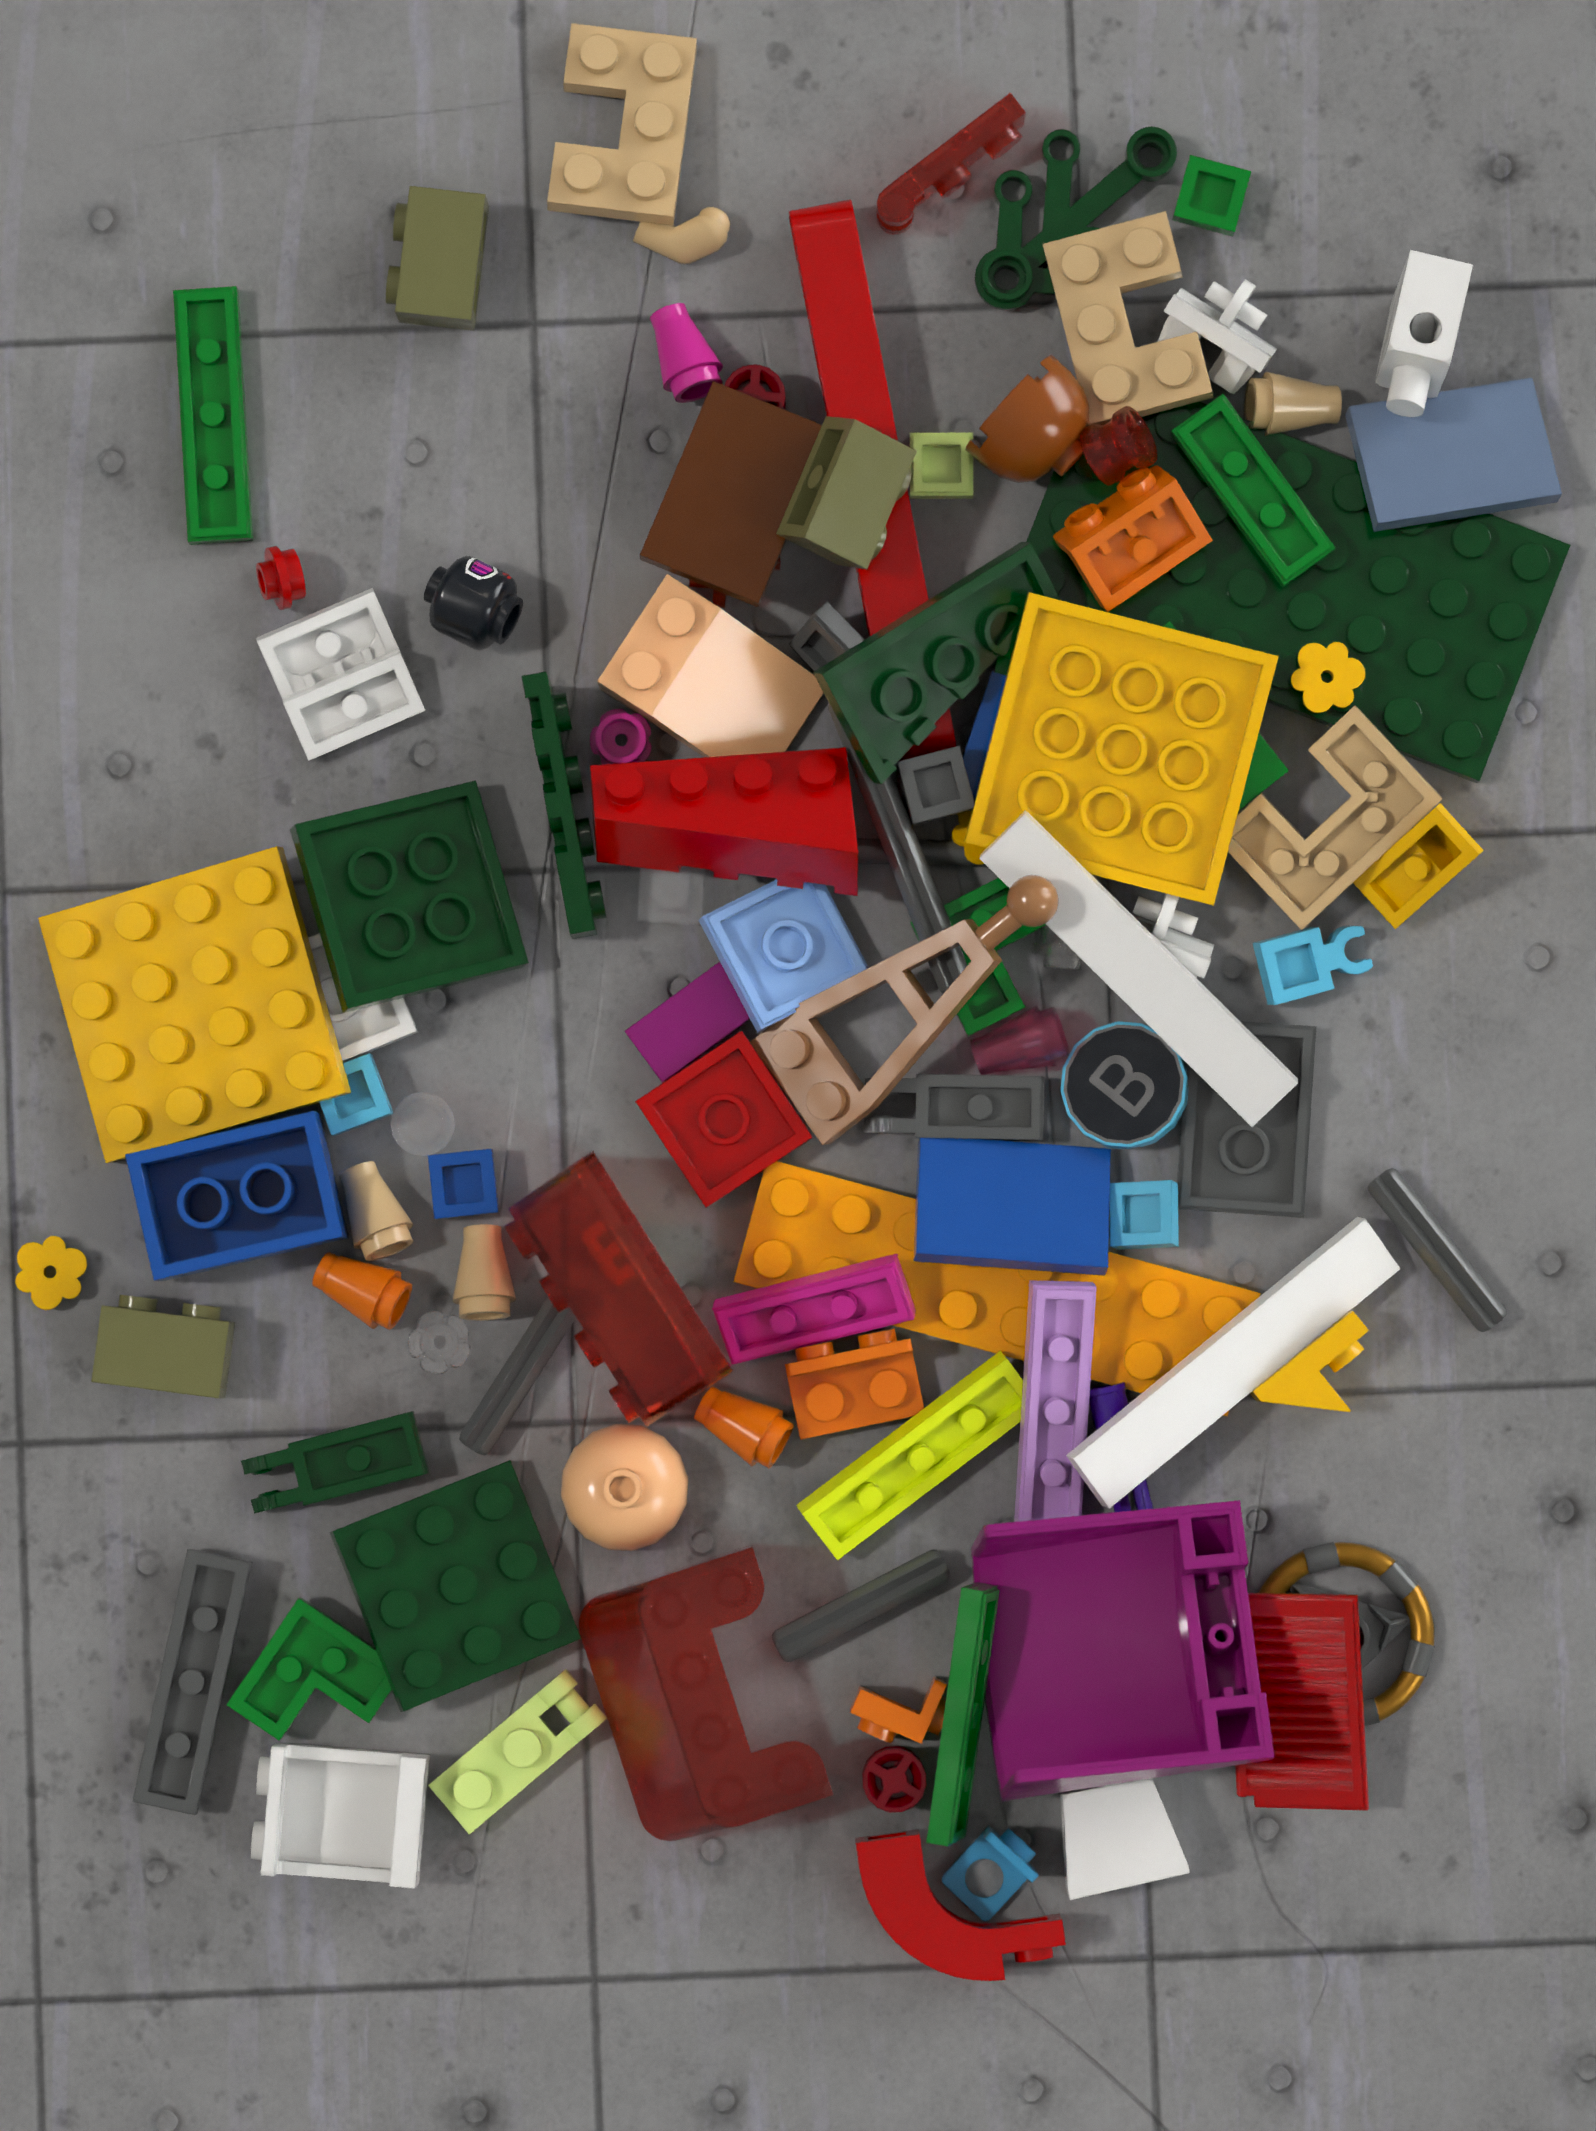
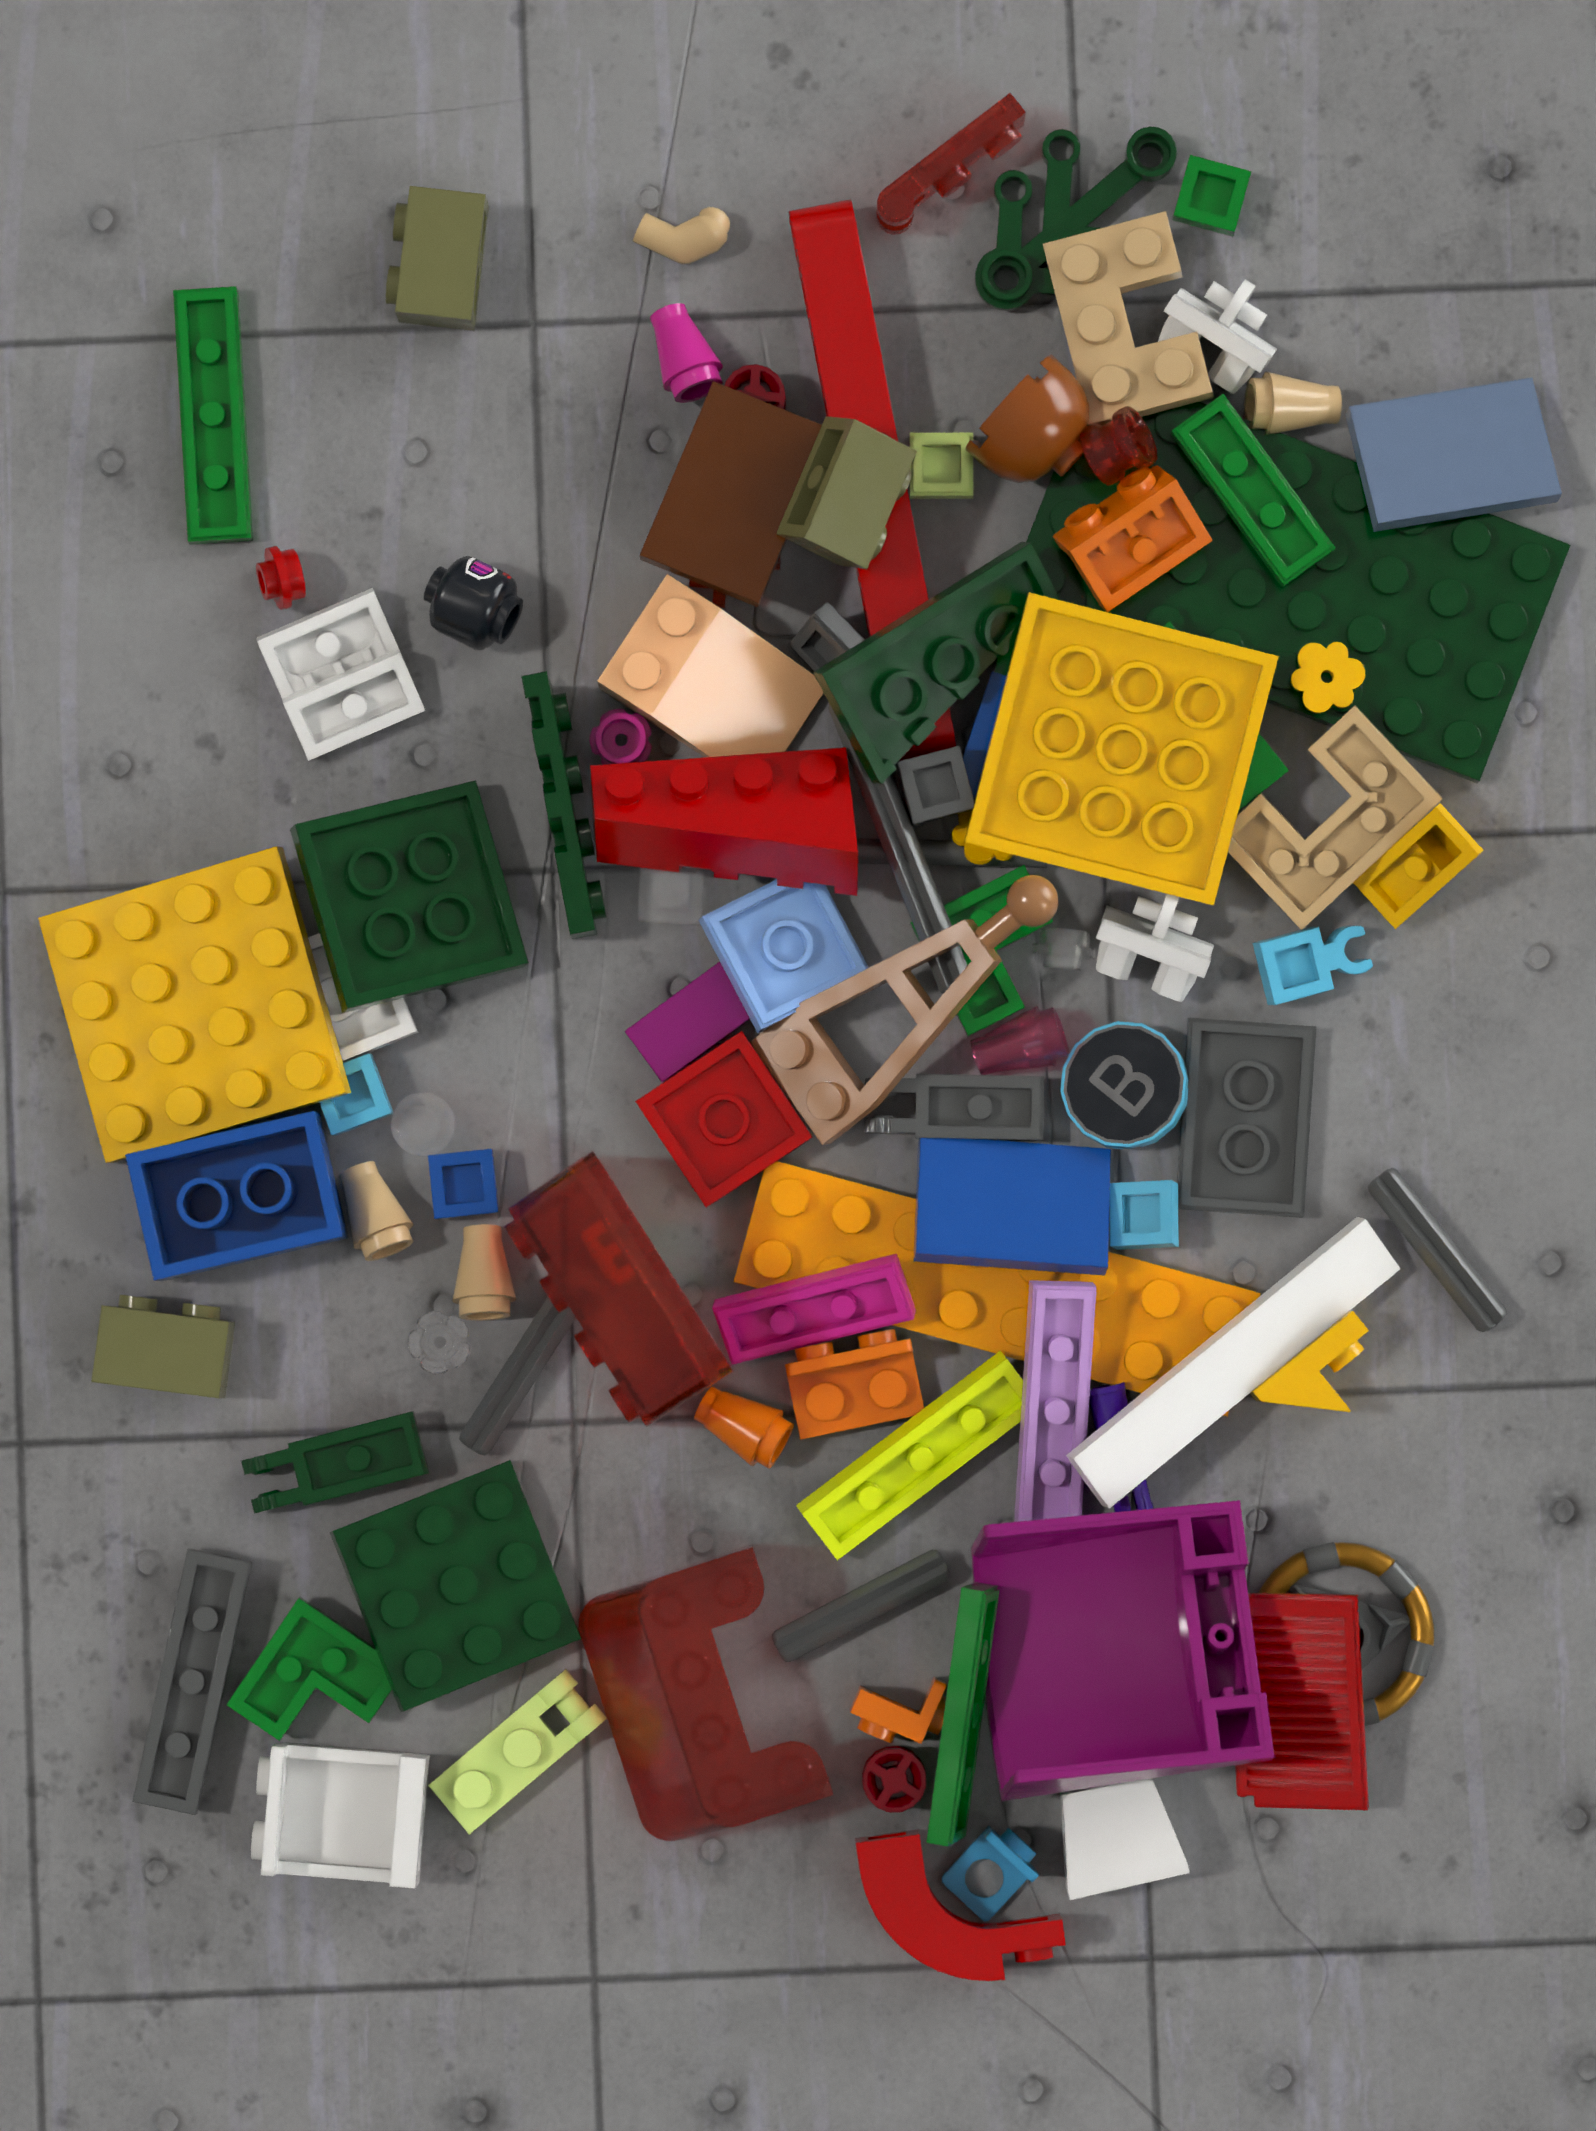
yellow plant [15,1236,87,1310] -> none
orange cone [312,1252,412,1330] -> none
tan plate [547,23,697,226] -> none
light nougat cylinder [561,1424,688,1551] -> none
white tile [979,810,1298,1127] -> none
white torso [1375,250,1473,417] -> none

